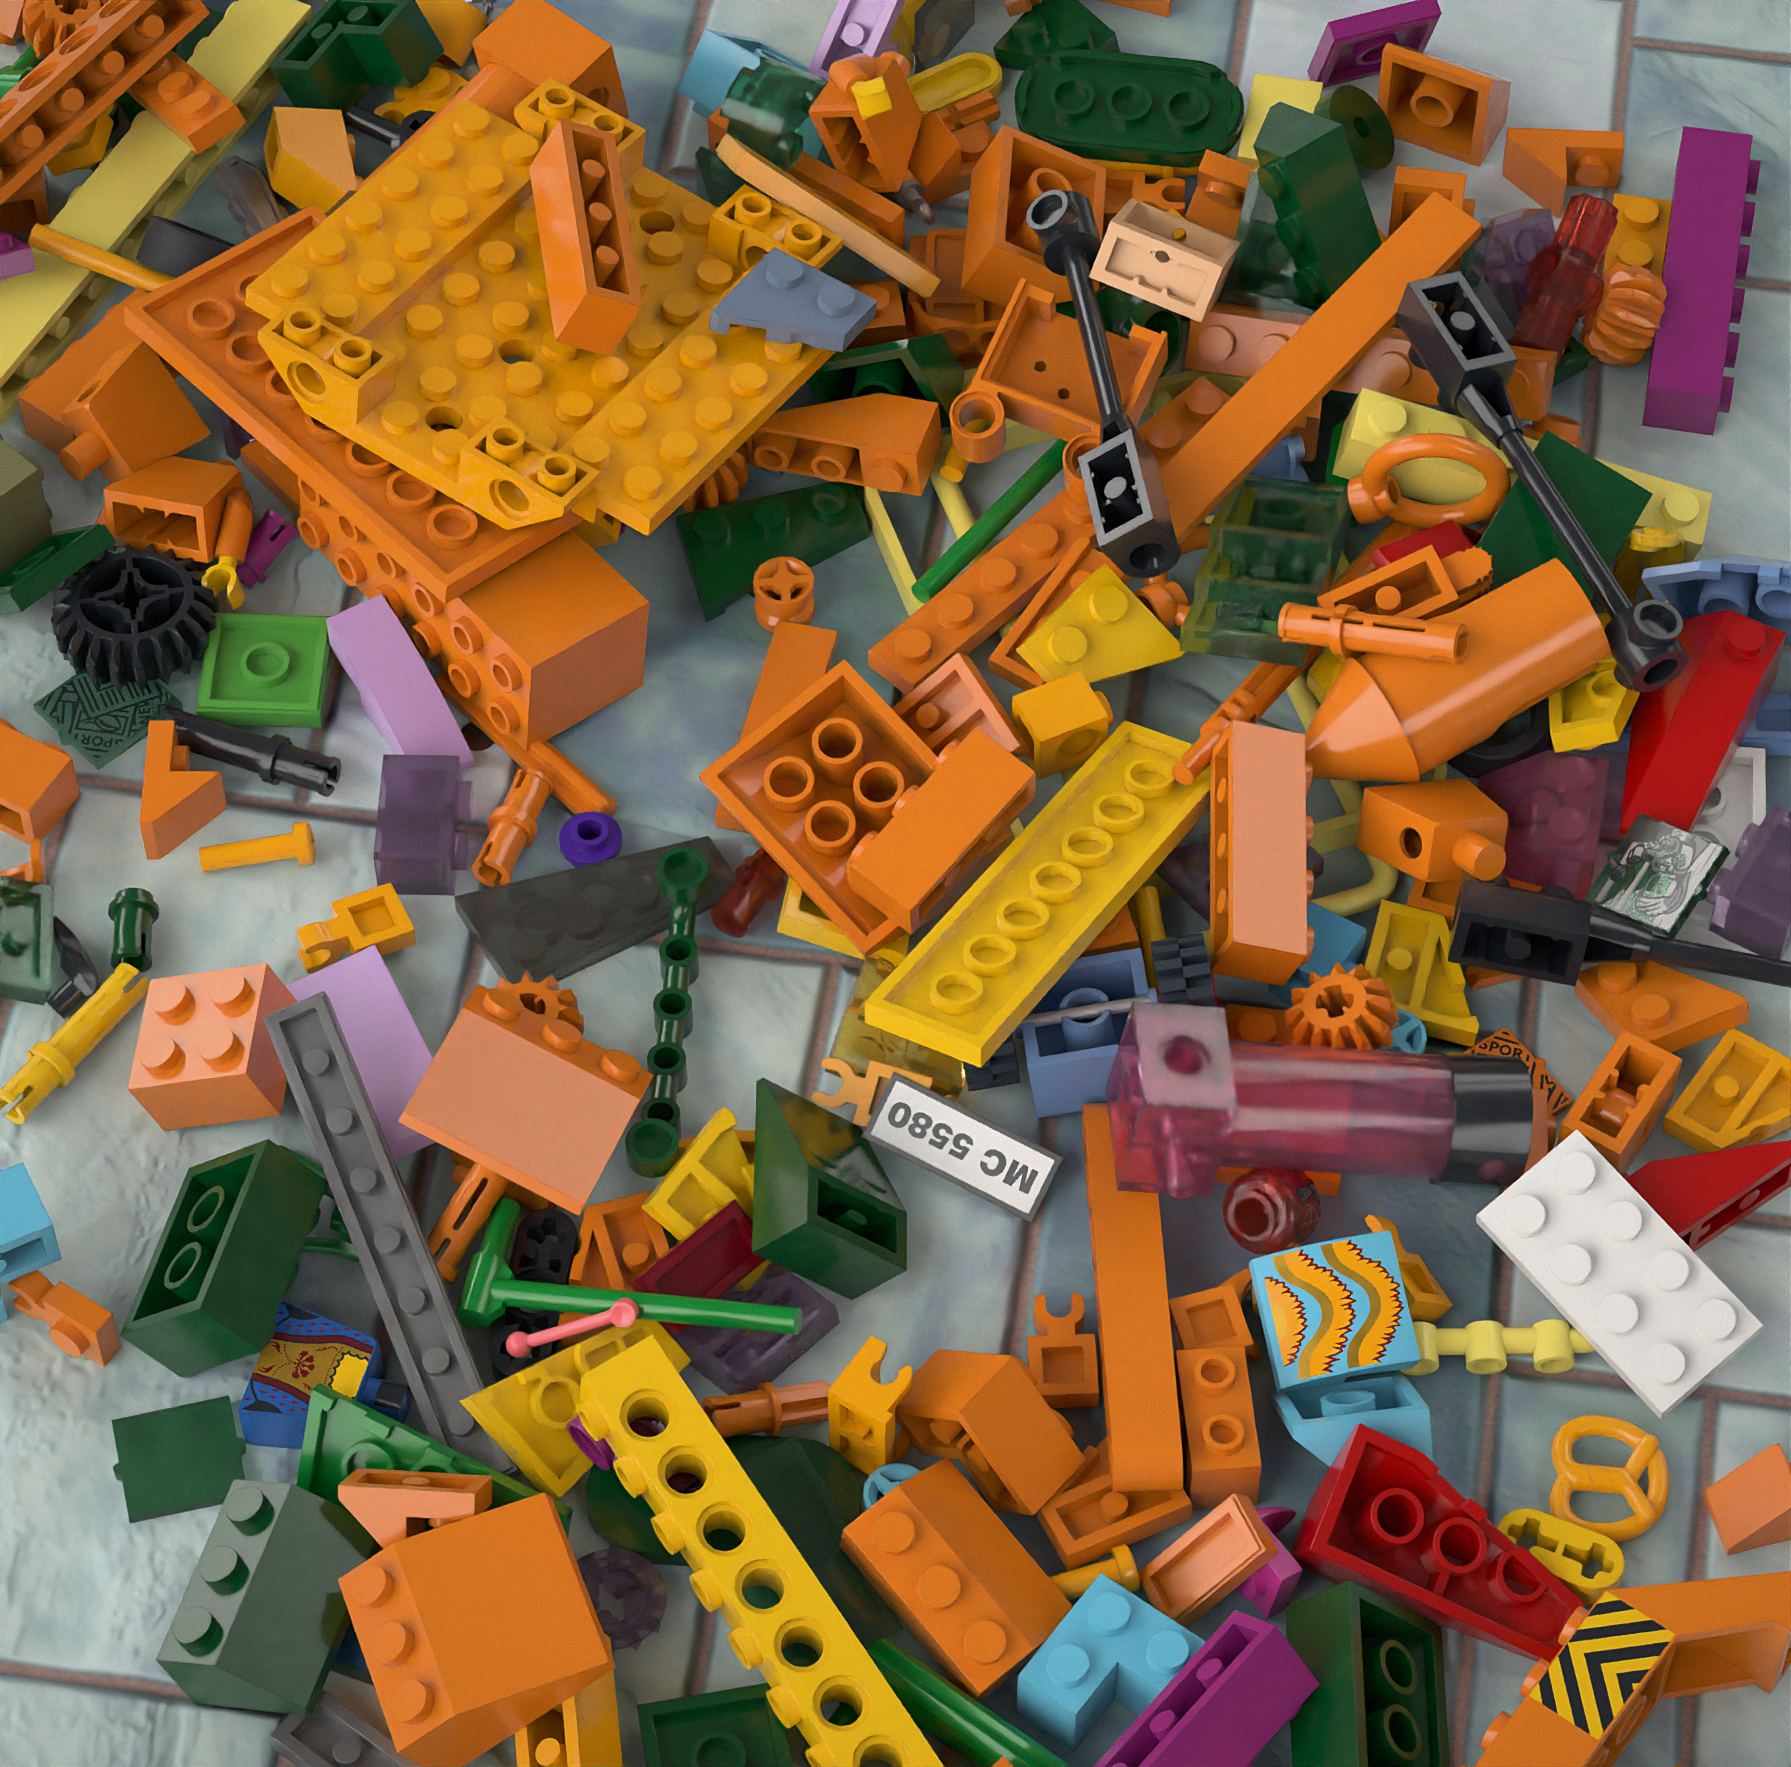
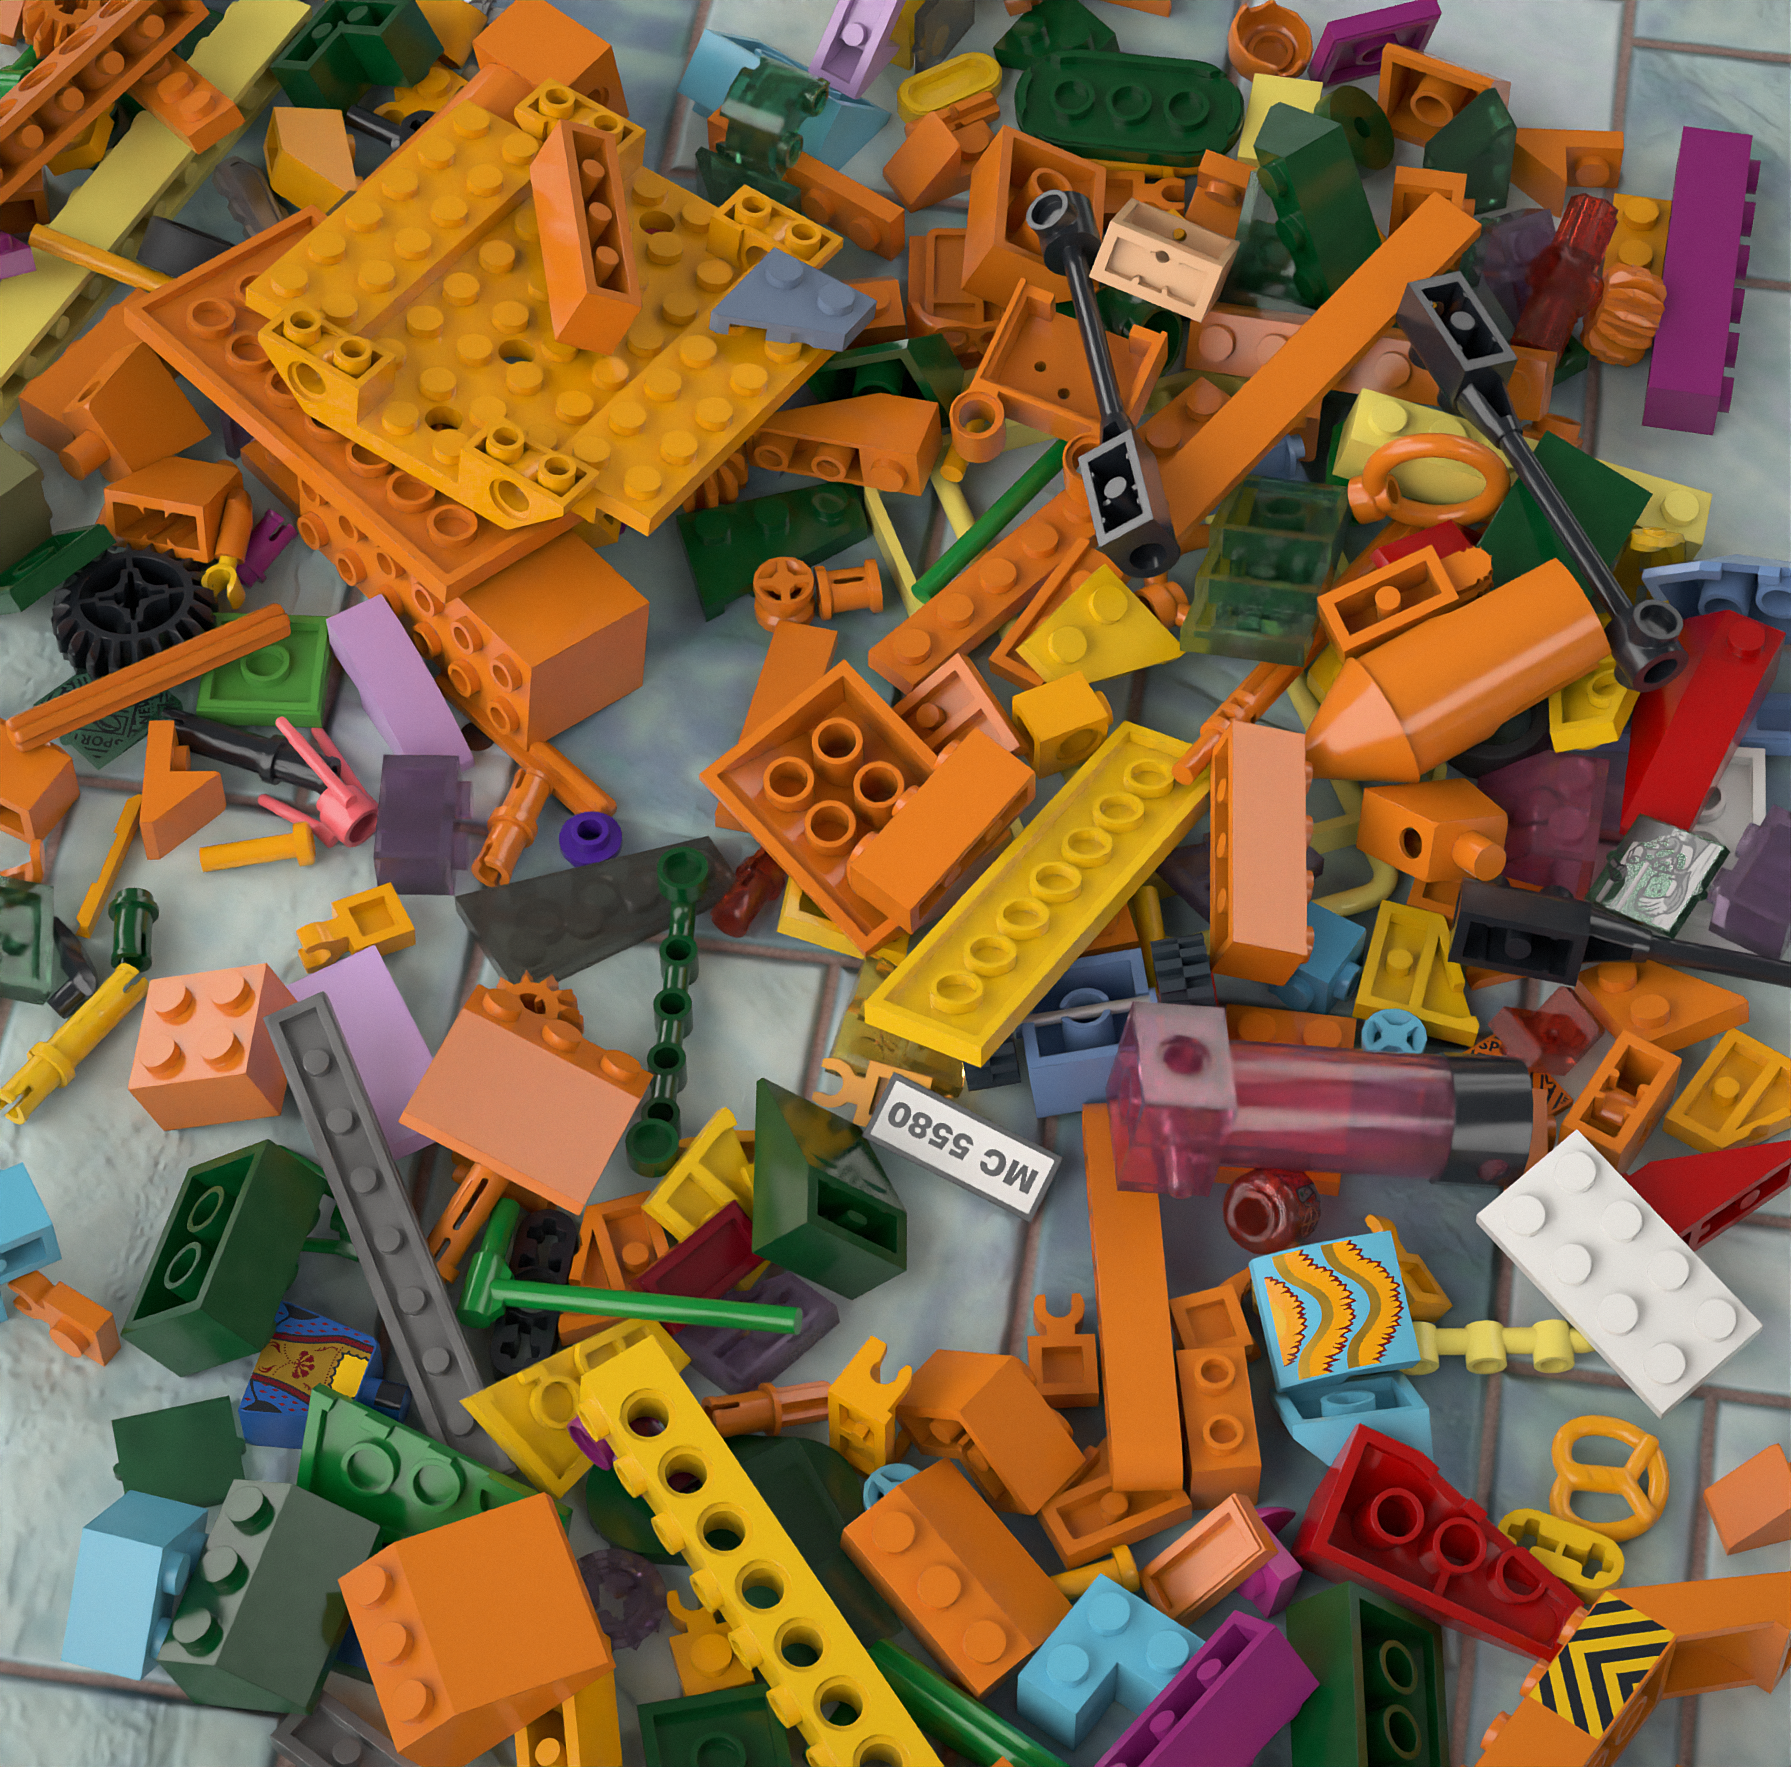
orange slope [338,1468,492,1549] -> none
coral hinge [506,1298,639,1358] -> none
light orange tile [716,133,941,298] -> none
orange torso [808,51,937,226] -> none
orange pin [1278,602,1470,665] -> none
orange gear [1284,961,1399,1076] -> none
none -> orange axle [5,603,291,753]
none -> medium azure brick [61,1490,210,1681]
none -> light orange piece [76,794,142,939]
none -> coral plant [257,717,383,848]
none -> light orange plate [667,1590,755,1697]
none -> orange bush [813,558,883,621]
none -> orange hair [1227,0,1314,83]
none -> clear green slope [1422,87,1517,216]
none -> clear red bracket [1487,986,1605,1076]

